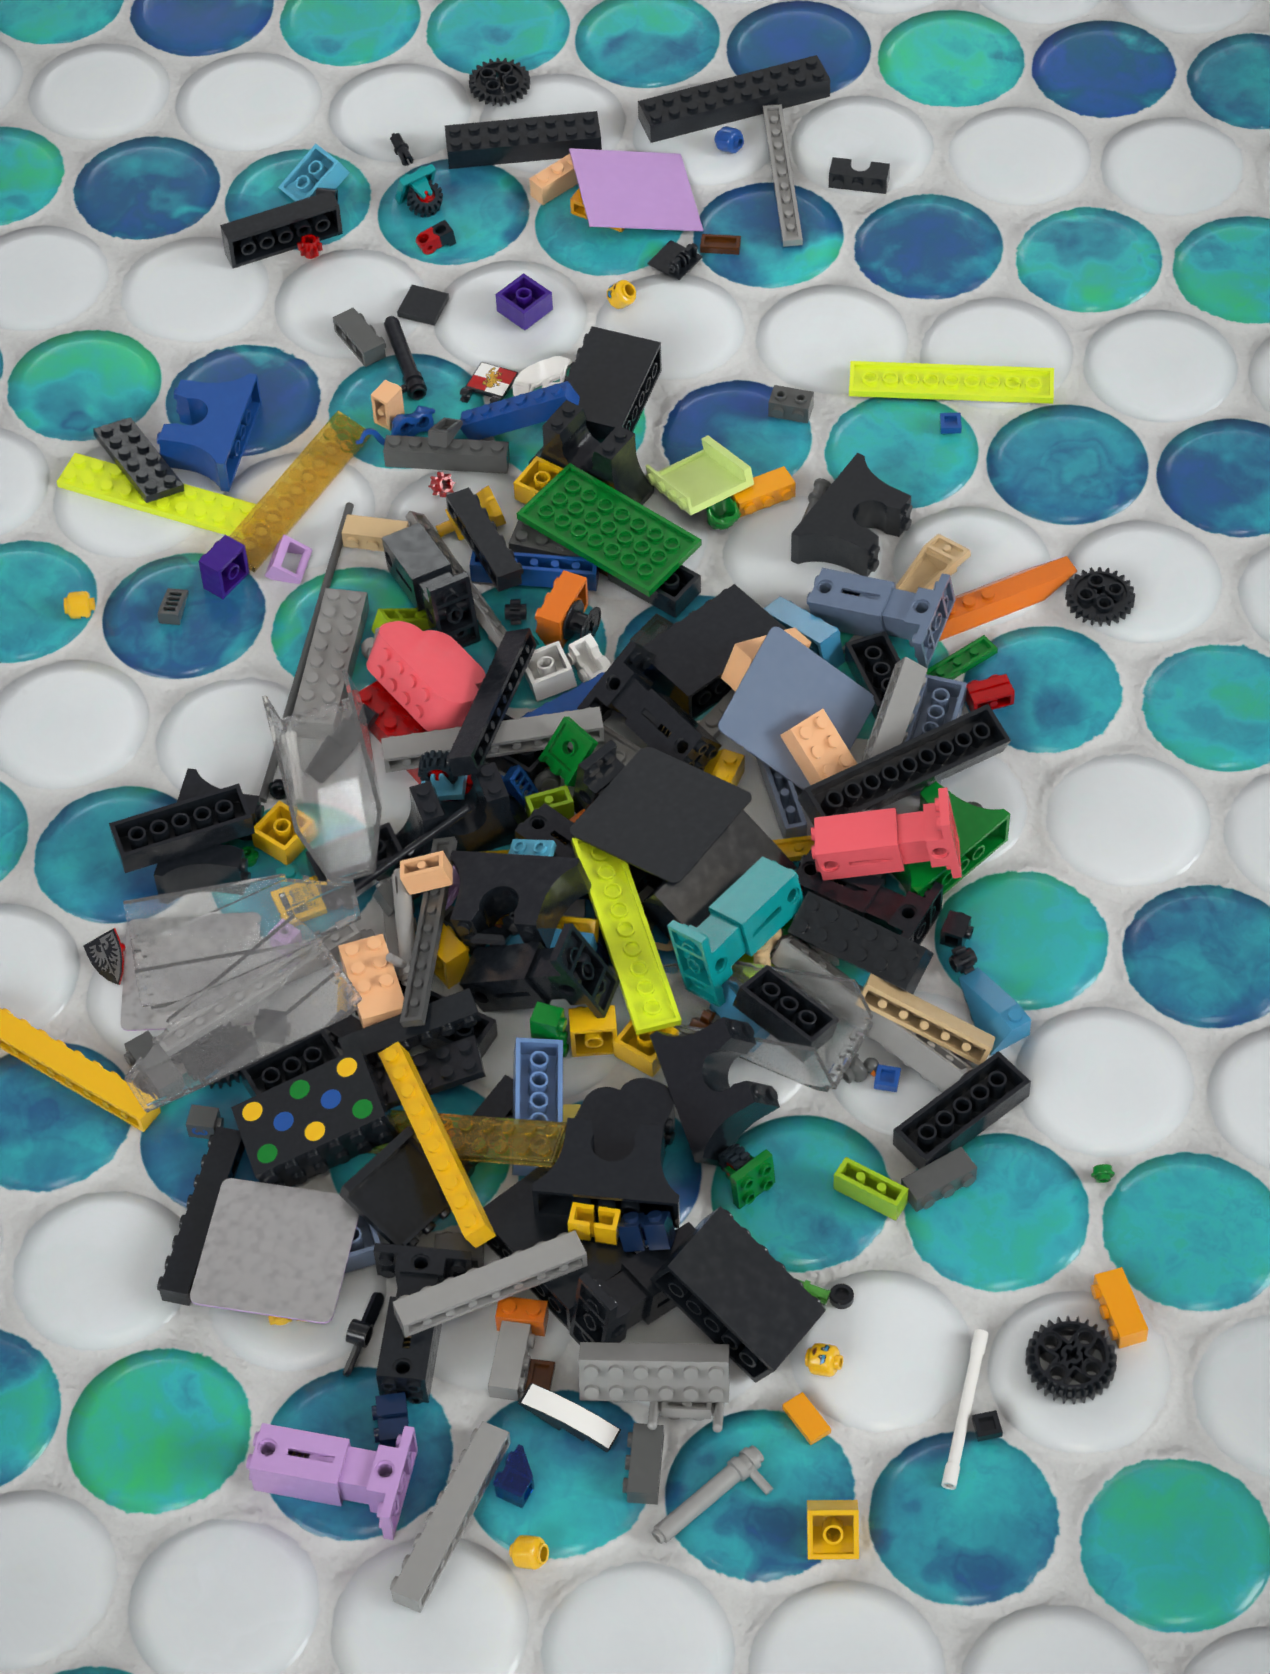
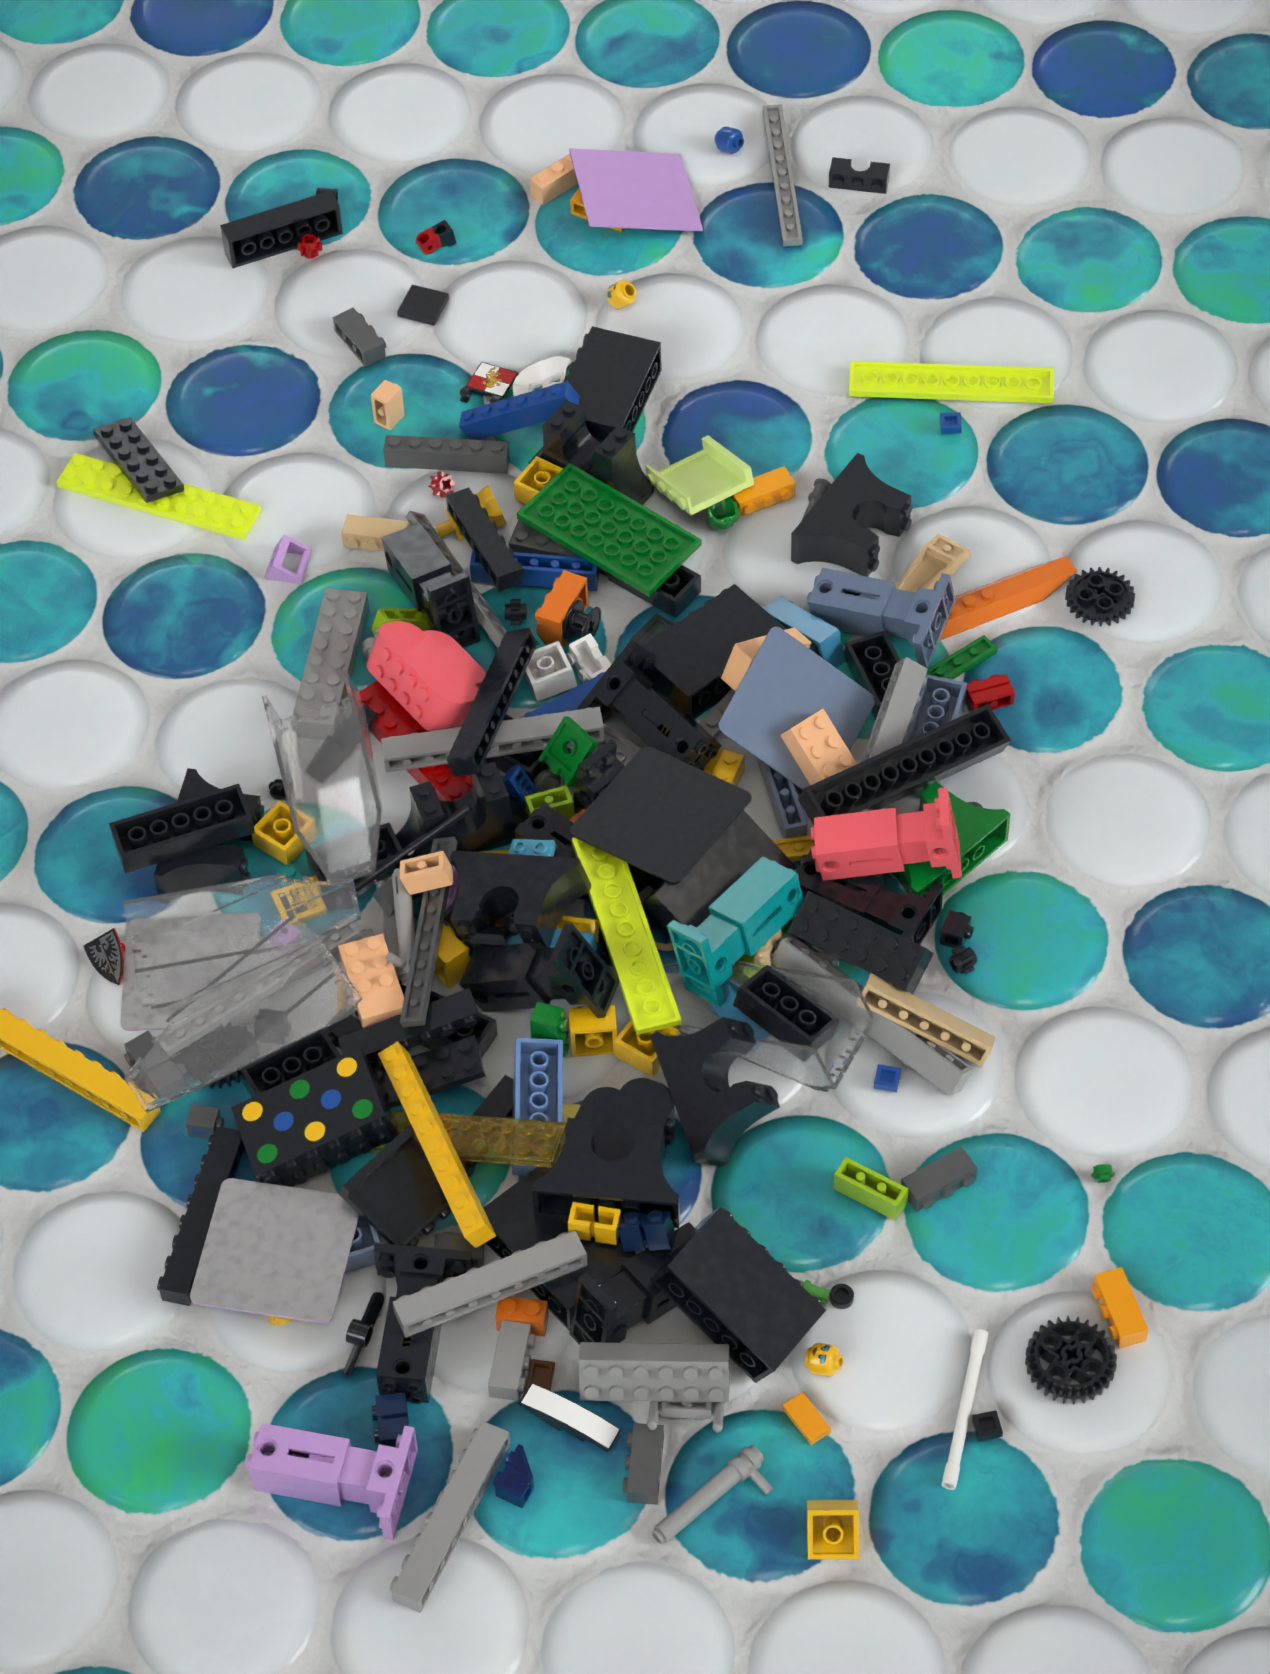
yellow head [64,591,95,619] -> none
blue piece [157,373,262,492] -> none
dark grey slope [157,588,189,625] -> none
dark purple brick [198,535,250,599] -> none
clear yellow plate [229,410,371,573] -> none
green plate [241,846,259,867] -> none
dark grey piece [259,502,354,803] -> none
medium azure slope [278,143,350,202] -> none
blue animal [356,406,435,445] -> none
black cylinder [384,316,427,400] -> none
black axle [390,133,414,166] -> none
plate [395,164,443,217] -> none
plate [418,750,467,801] -> none
dark grey slope [428,417,463,448] -> none
black brick [445,111,602,169] -> none
black gear [469,58,530,107] -> none
dark purple brick [495,273,553,330] -> none
yellow head [509,1535,549,1570] -> none
black brick [638,55,830,143] -> none
black hinge [647,240,703,280] -> none
reddish brown tile [689,1009,716,1031] -> none
reddish brown tile [700,234,741,255] -> none
green plate [718,1143,775,1209] -> none
dark grey brick [768,385,814,423] -> none
dark grey animal [839,1053,879,1084] -> none
black brick [893,1051,1031,1169] -> none
dark azure wedge [958,967,1031,1056] -> none

